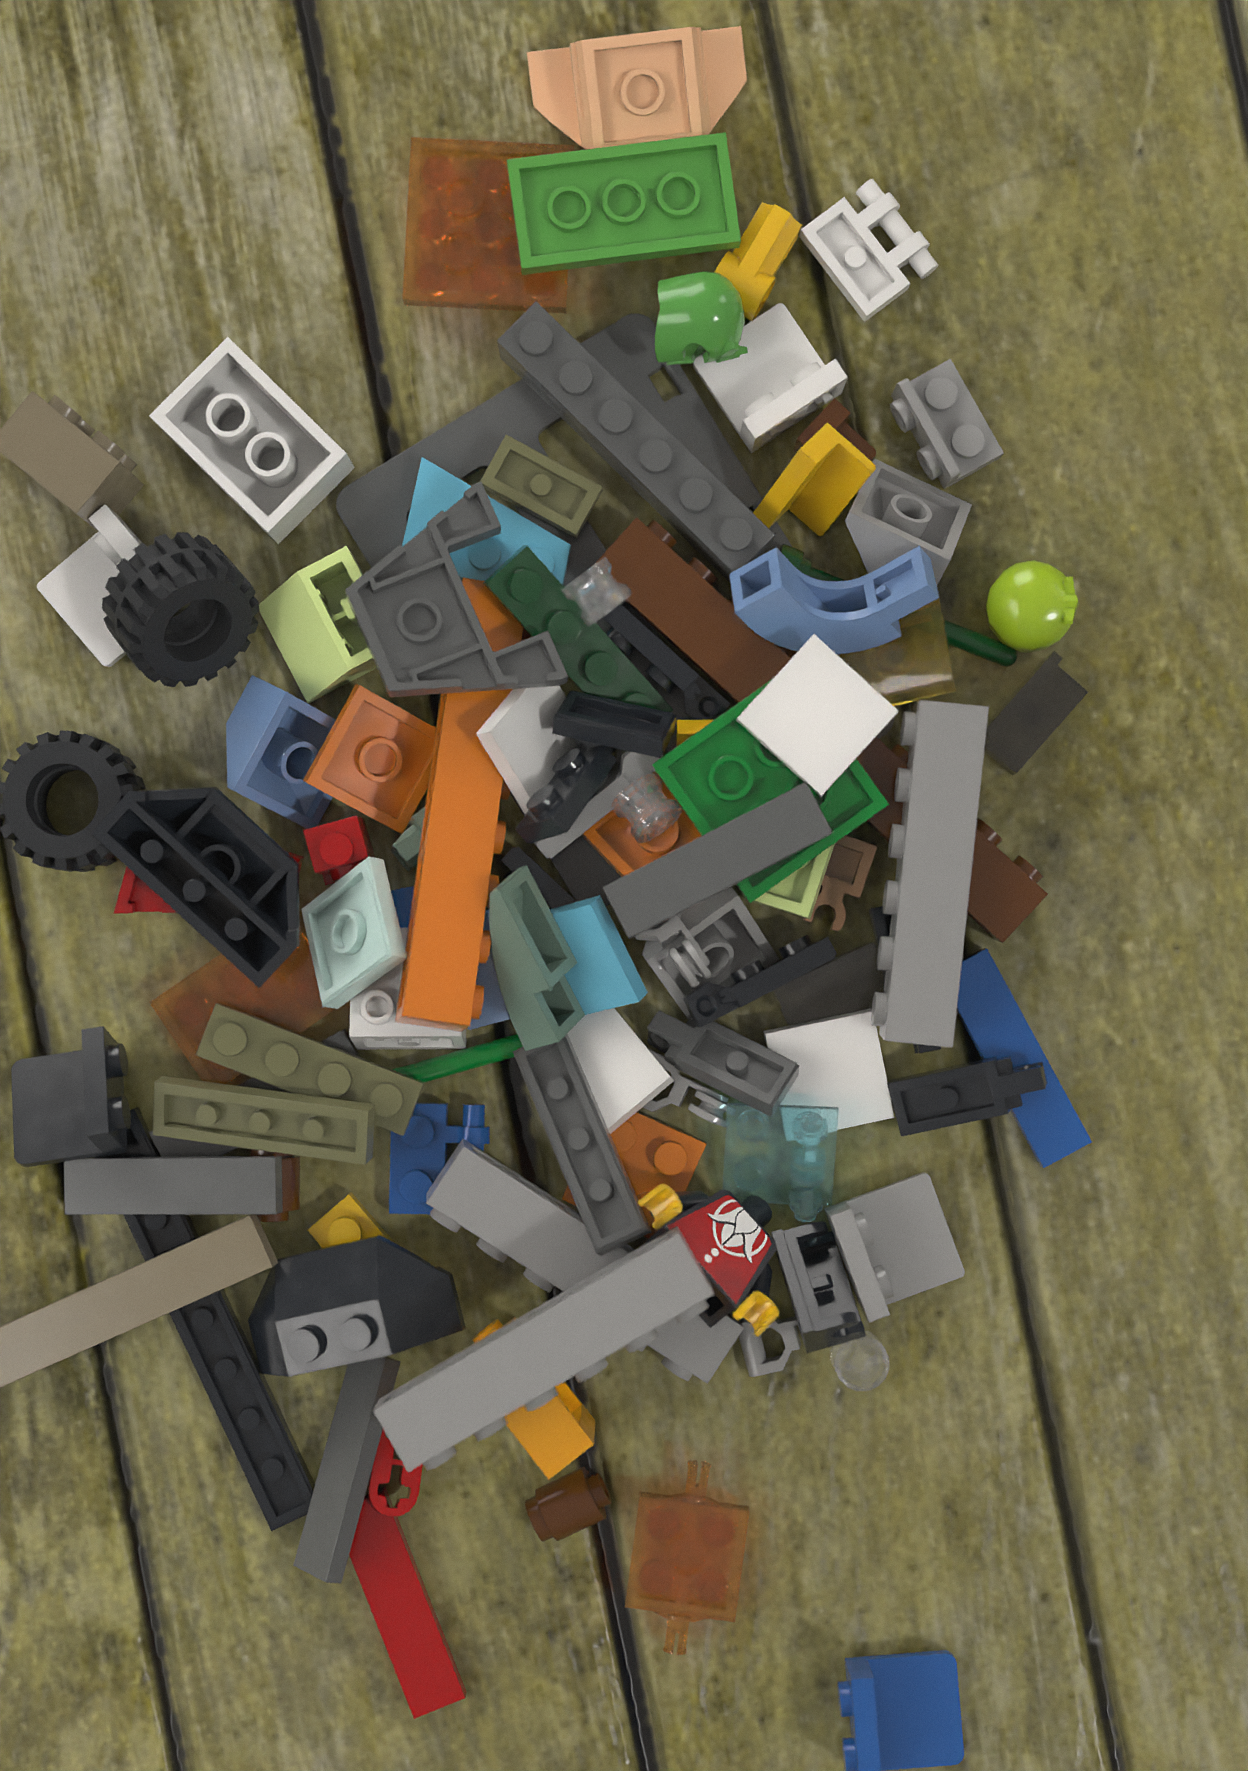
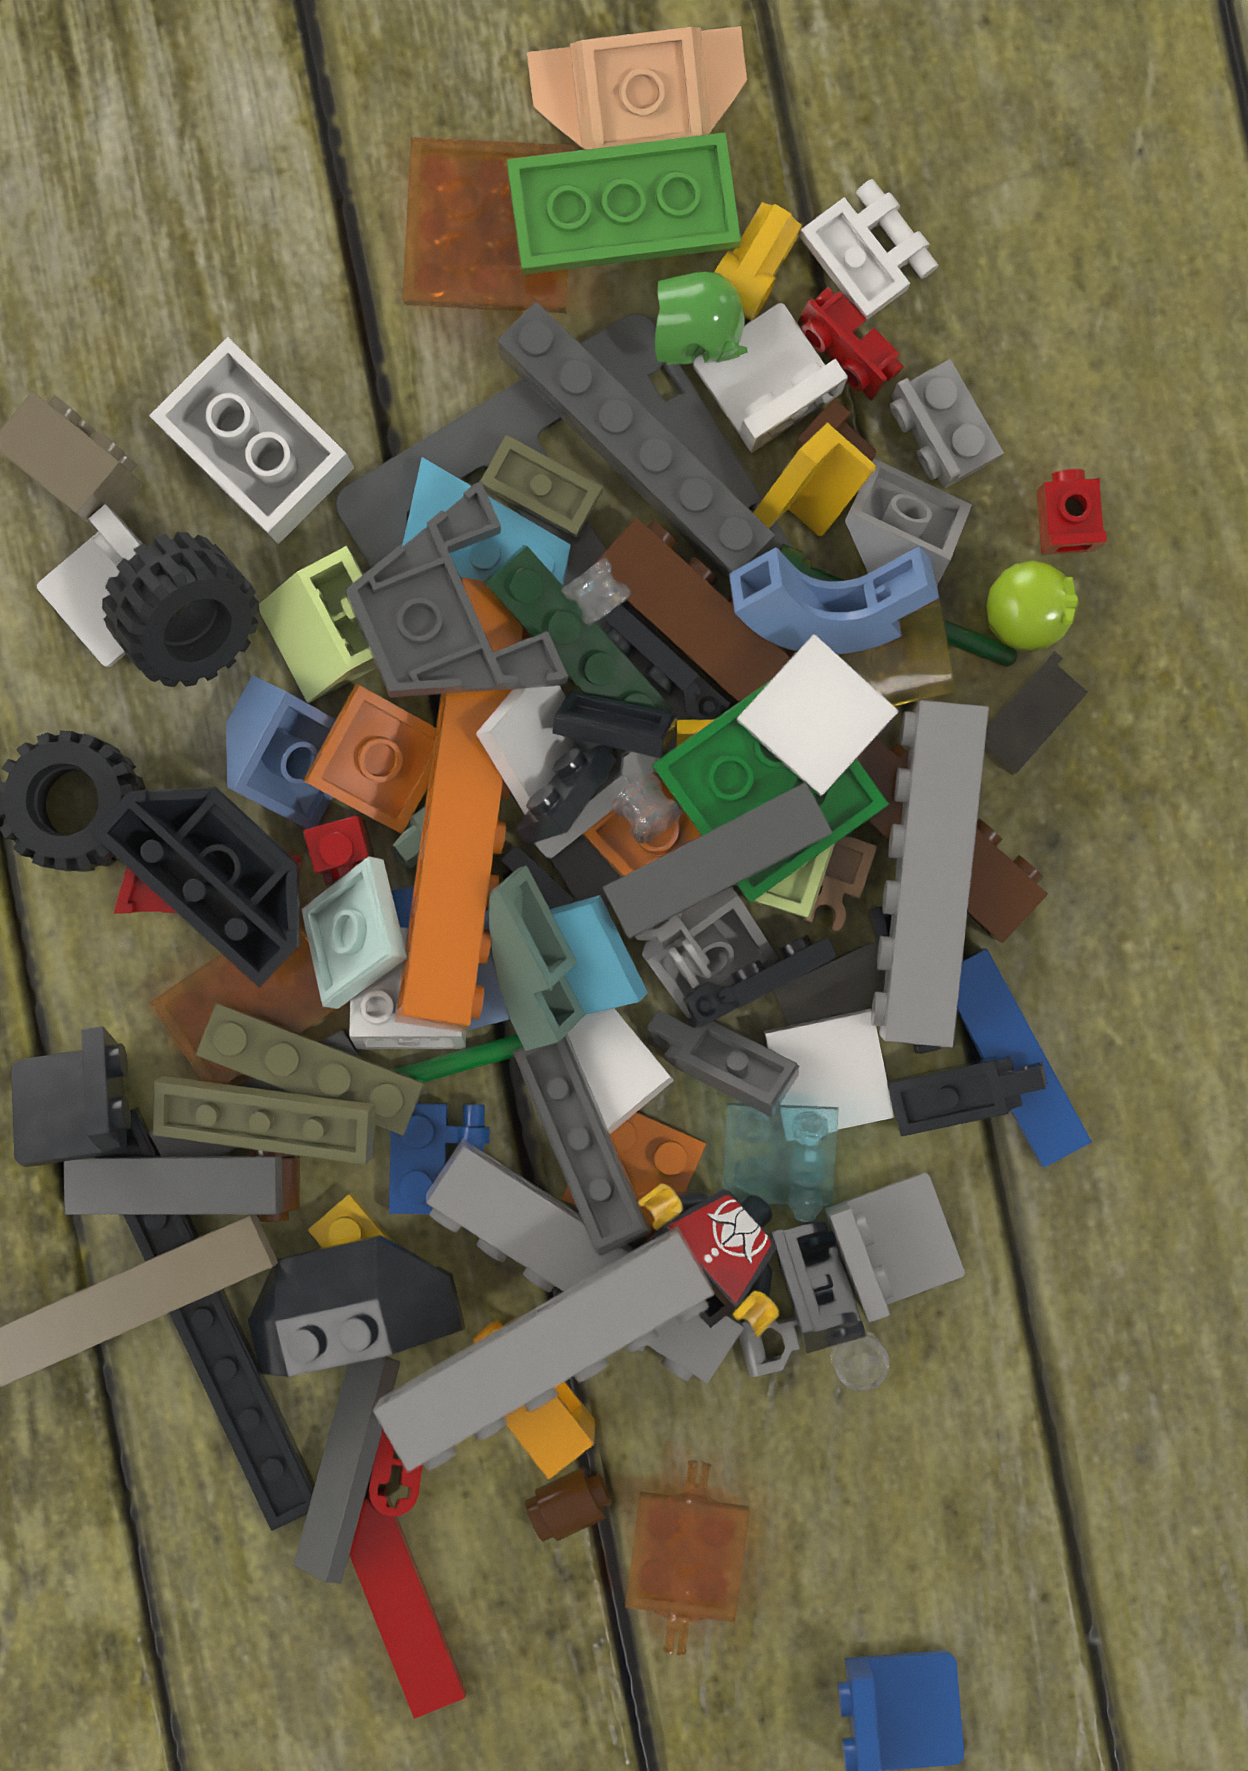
light grey piece [643,1048,736,1128] -> none
none -> red hinge [797,287,904,400]
none -> red brick [1037,469,1107,555]

